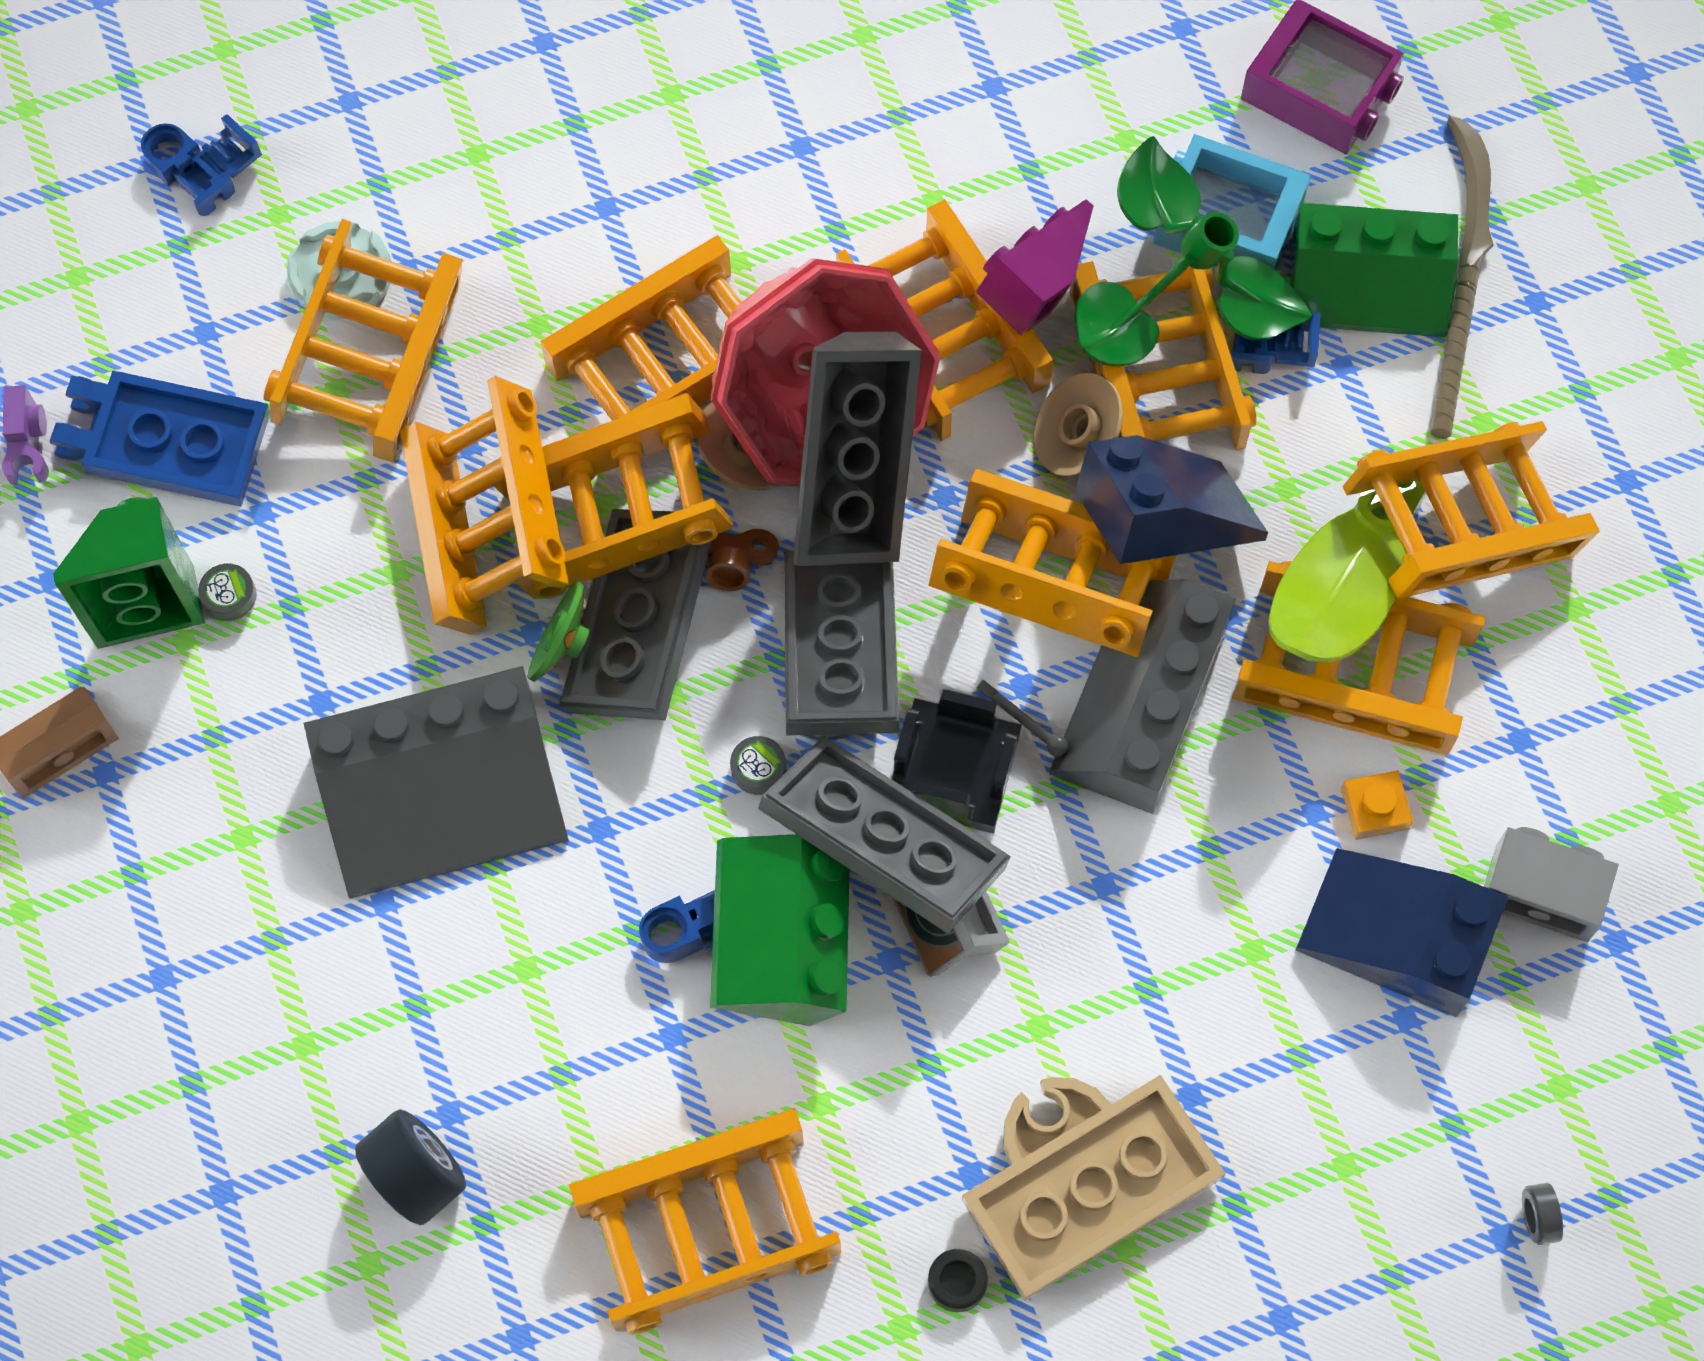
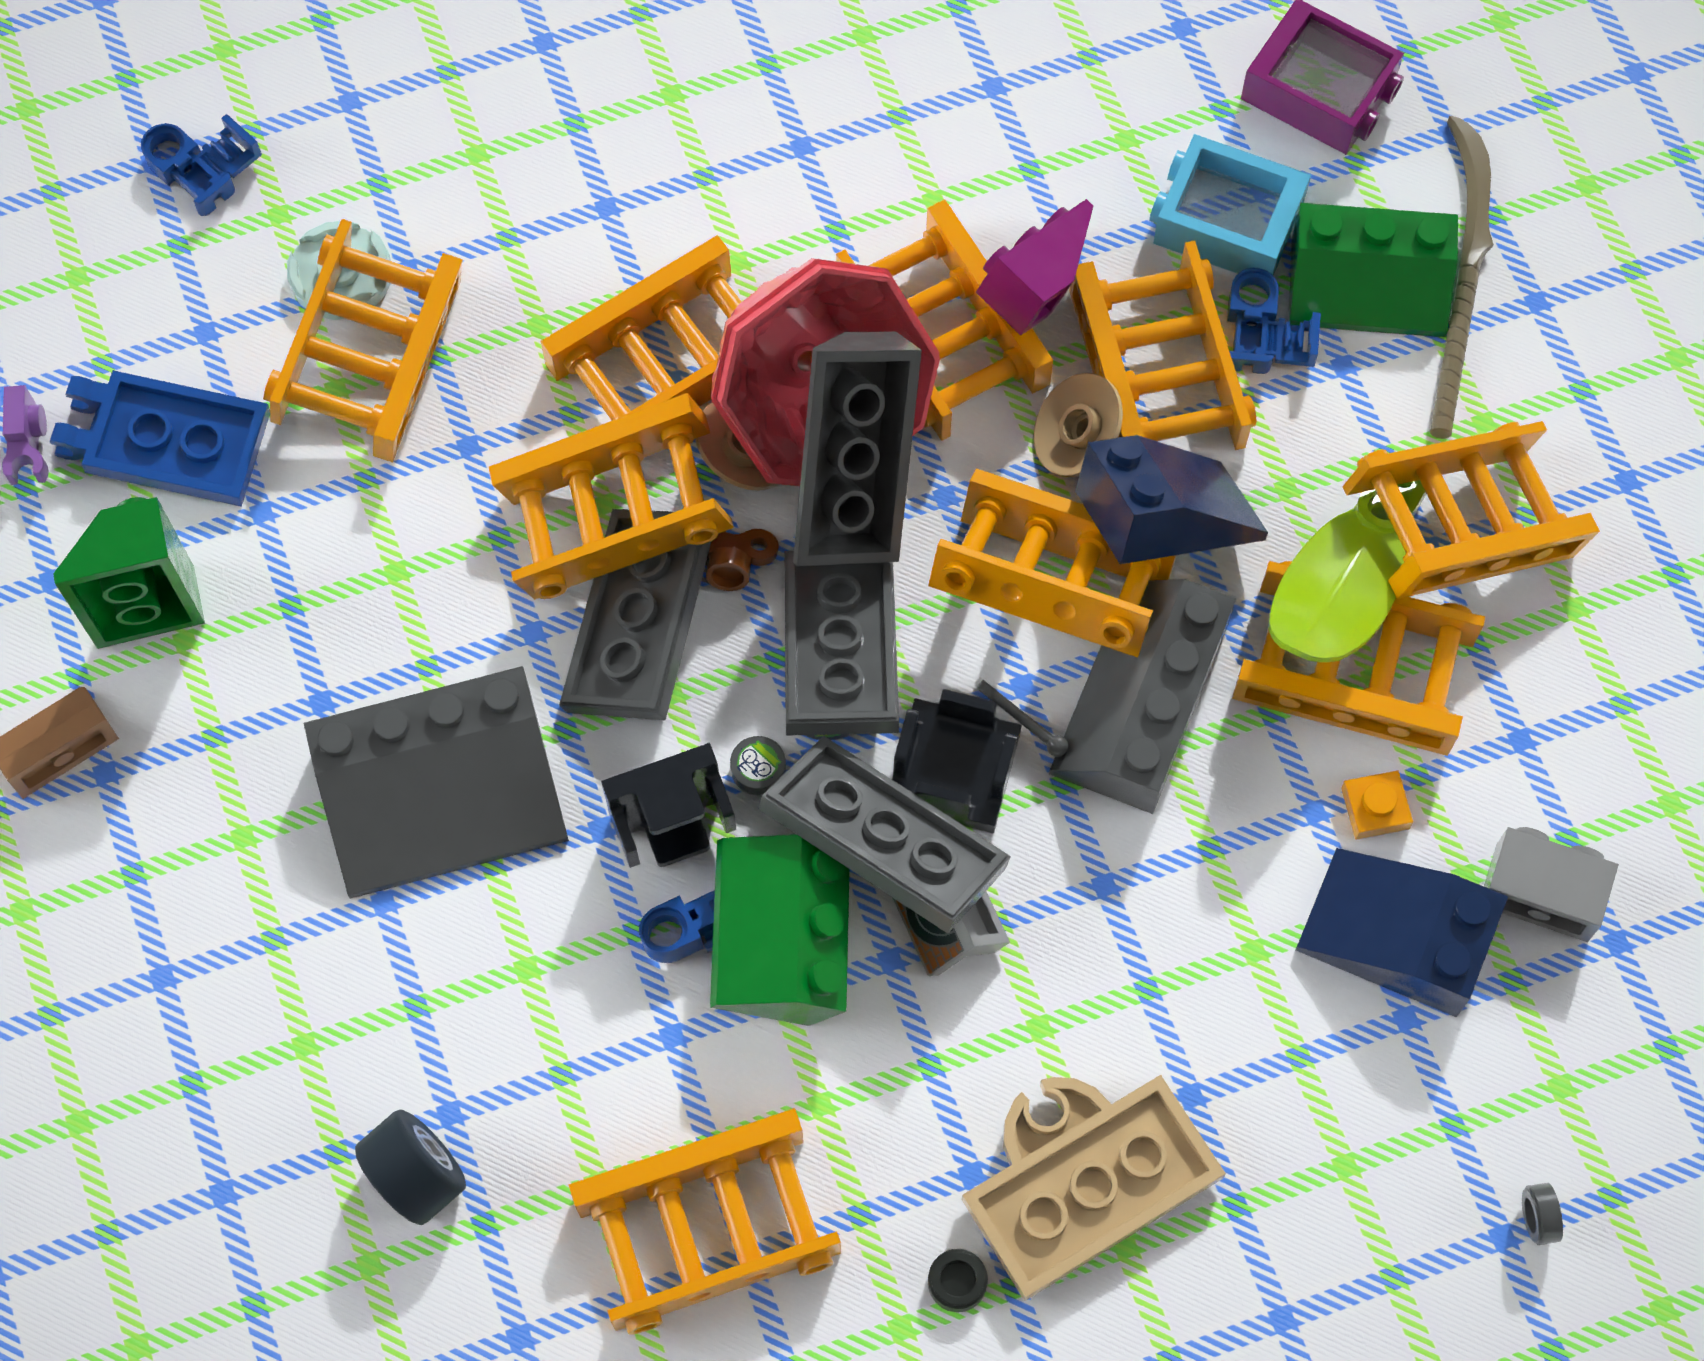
tile [198,563,257,621] -> none
light orange fence [400,376,569,635] -> none
bright green dish [527,580,590,682] -> none
green plant [1074,136,1312,366] -> none
none -> black panel [601,743,737,868]

